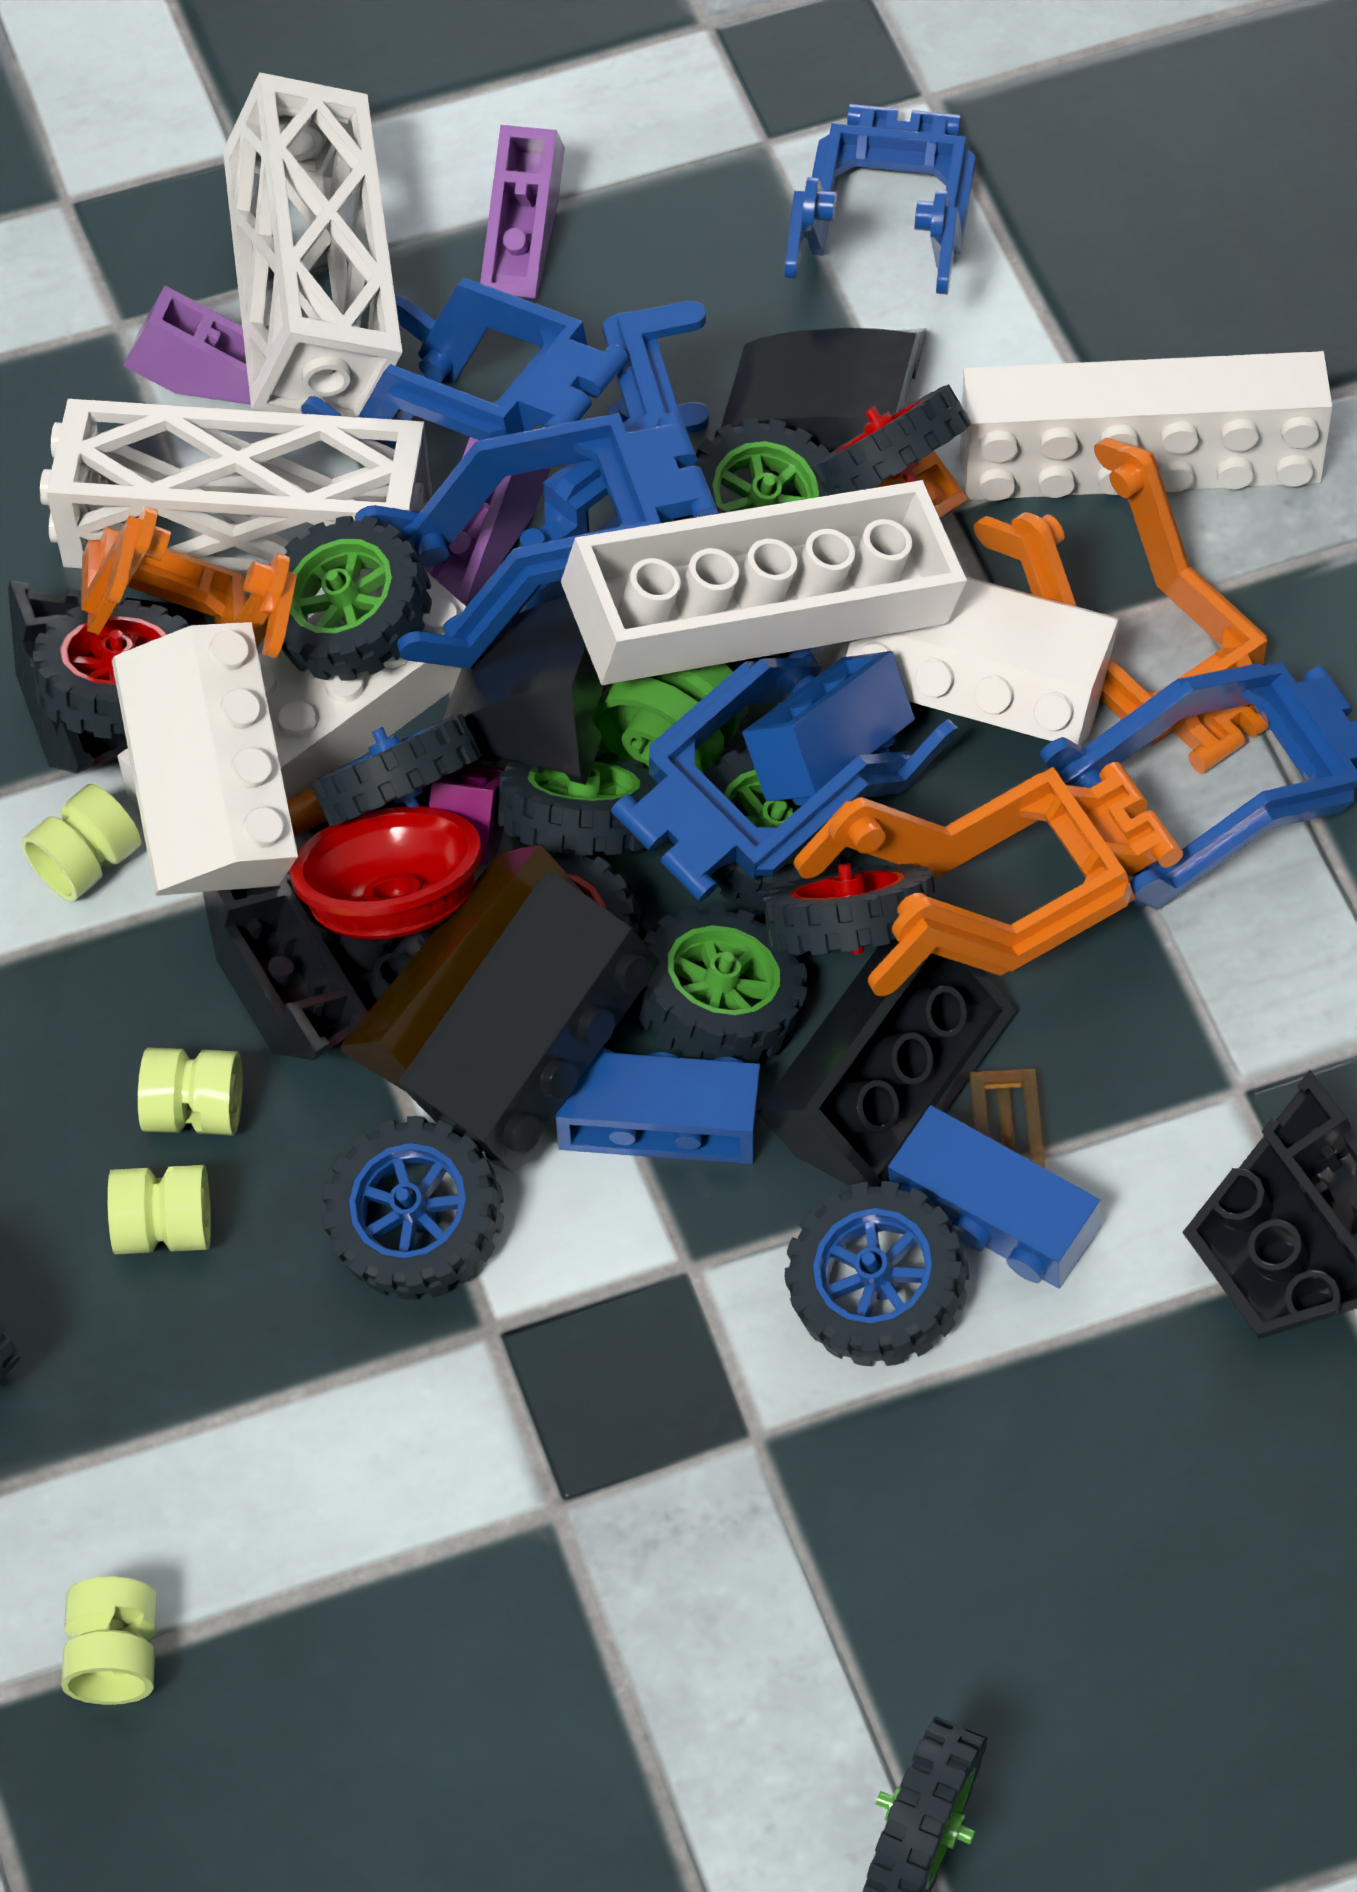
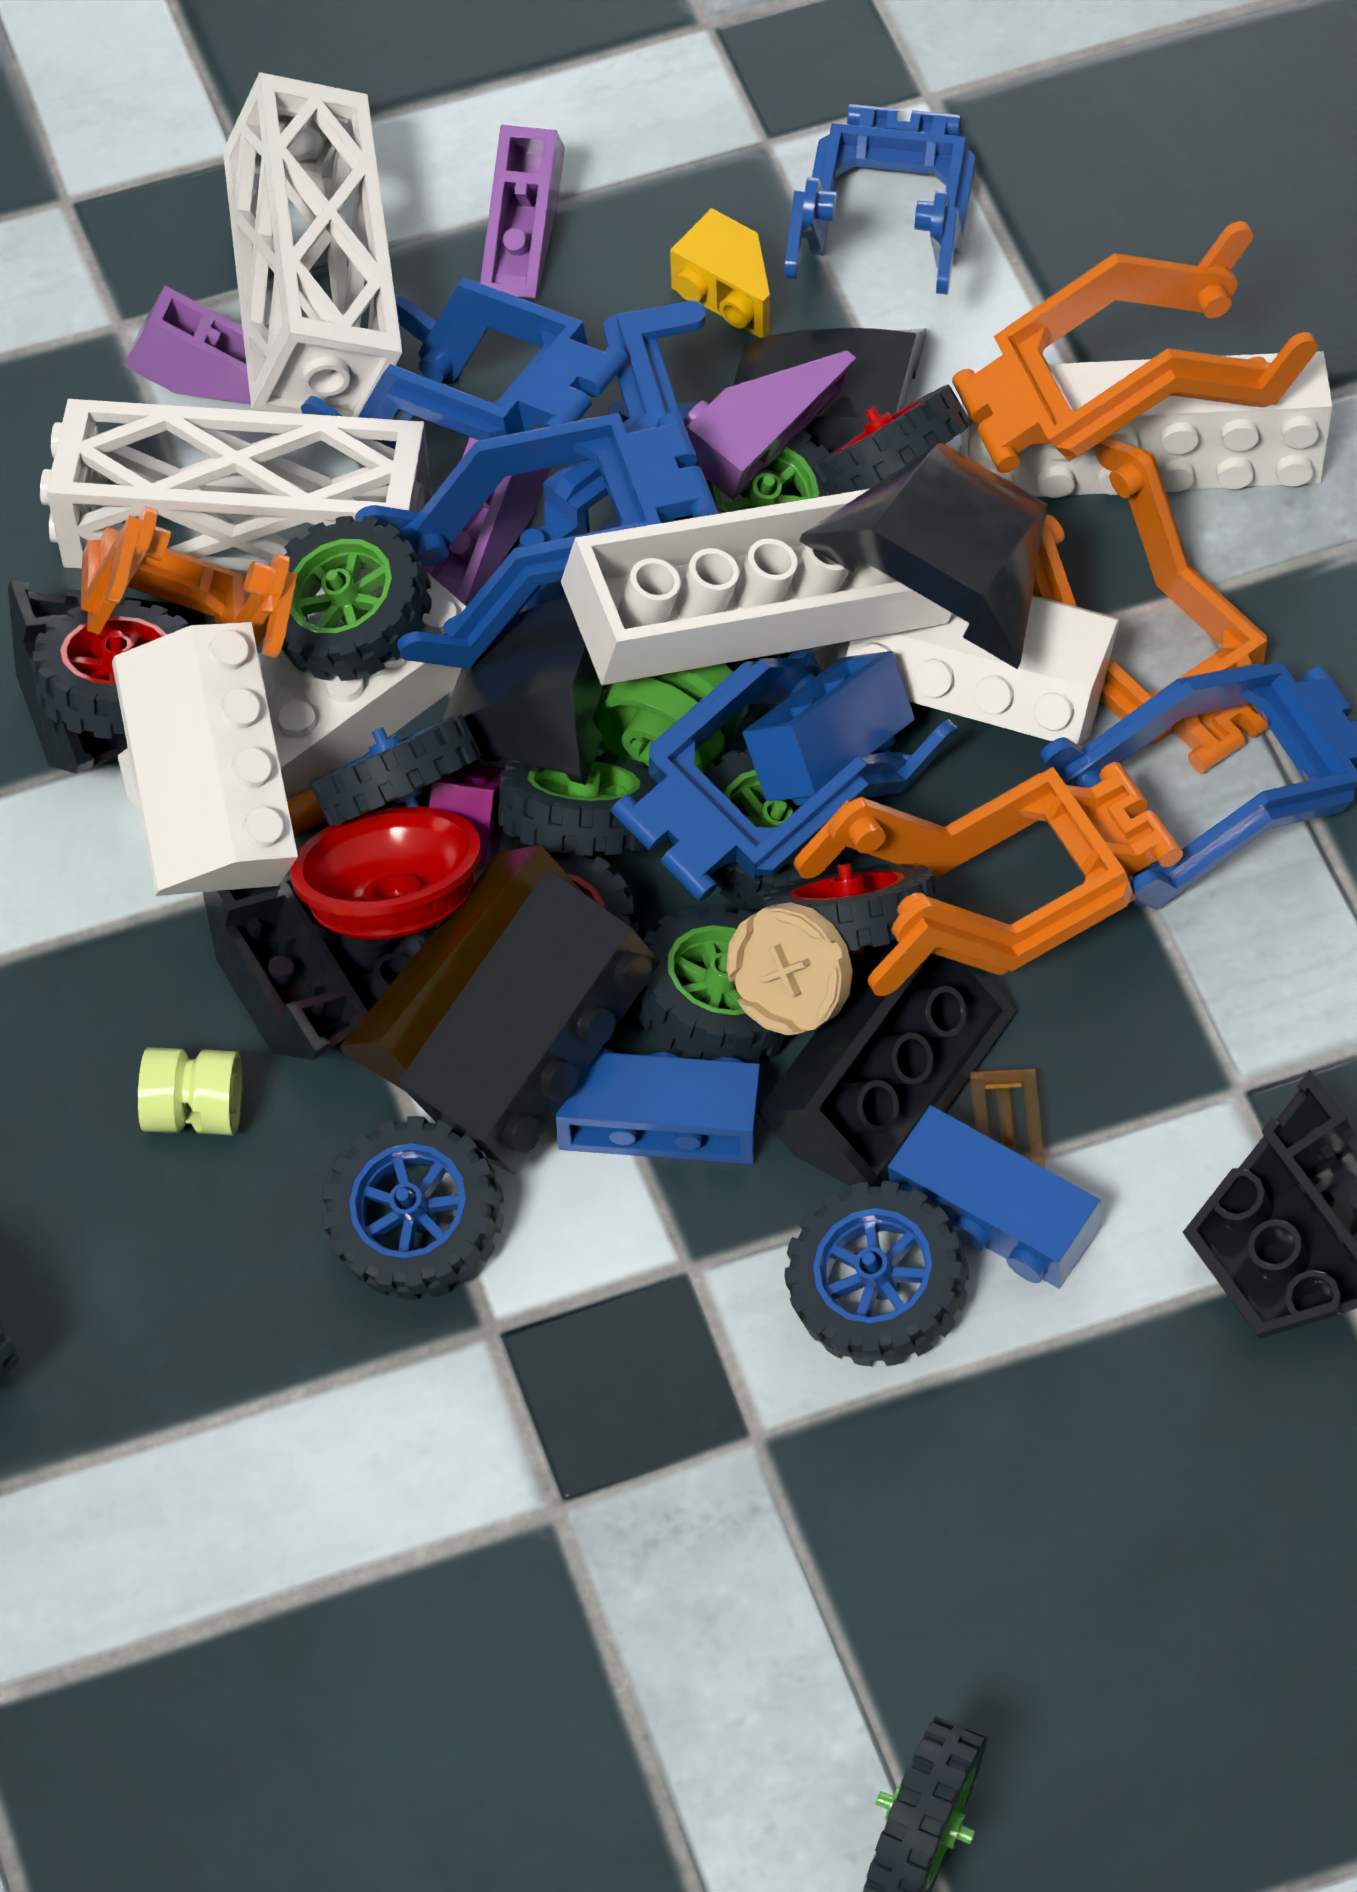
yellowish green wheel [21,784,142,901] -> none
yellowish green wheel [61,1576,158,1705] -> none
yellowish green wheel [108,1165,211,1254] -> none
none -> yellow slope [670,208,770,338]
none -> medium lavender slope [683,351,856,500]
none -> tan tile [726,902,853,1035]
none -> black wedge [799,442,1048,669]
none -> orange piece [952,221,1318,473]

